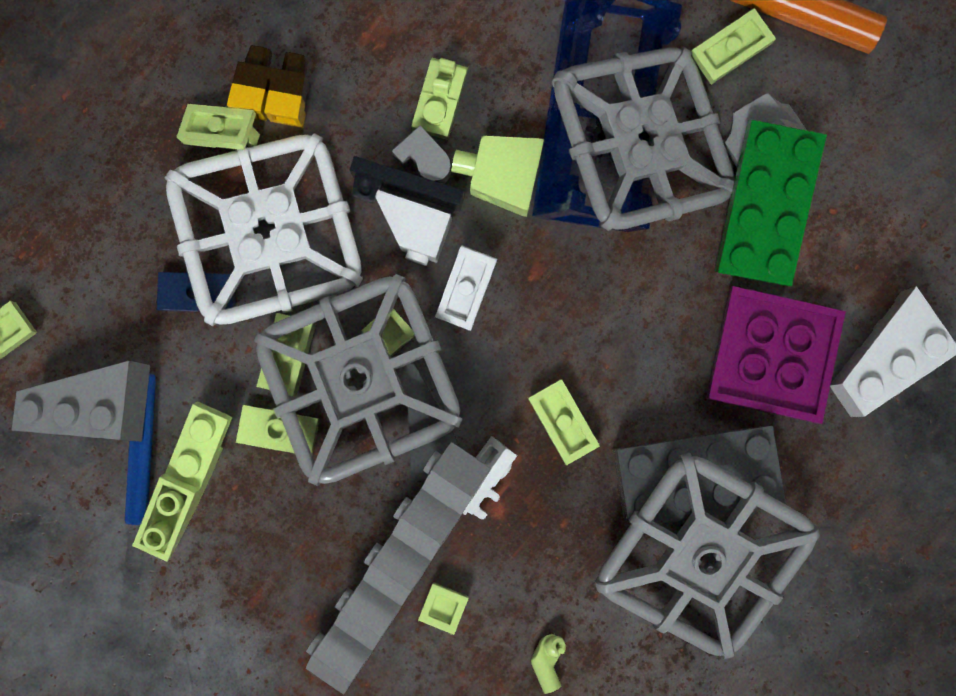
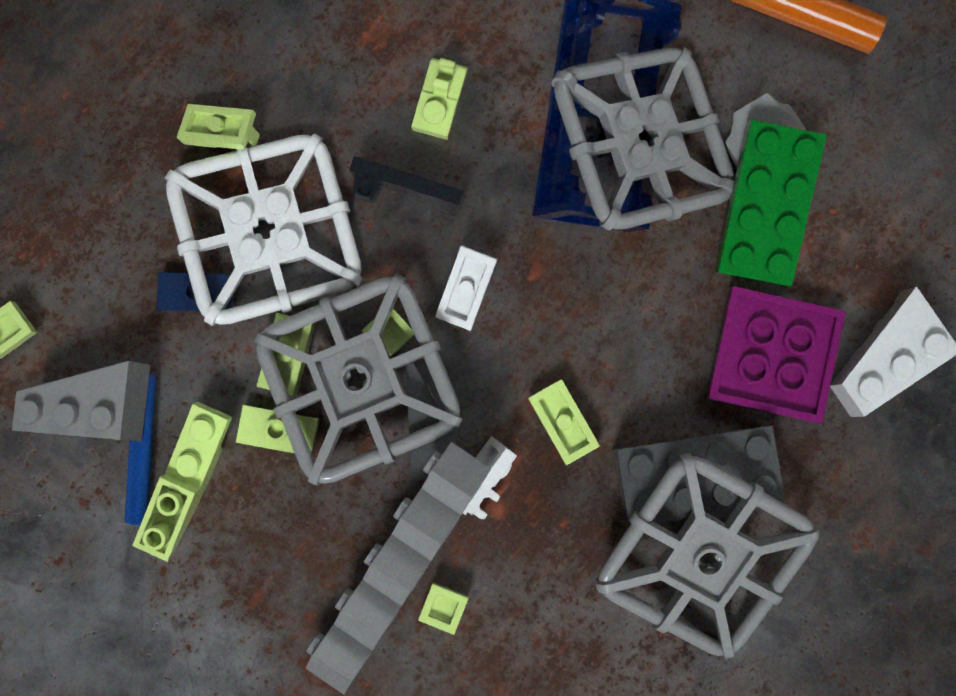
hips [227,45,311,128] -> none
white slope [375,190,452,266] -> none
light grey leg [392,126,451,184] -> none
yellowish green torso [451,136,544,217] -> none
yellowish green arm [531,634,566,694] -> none
yellowish green plate [691,8,776,85] -> none

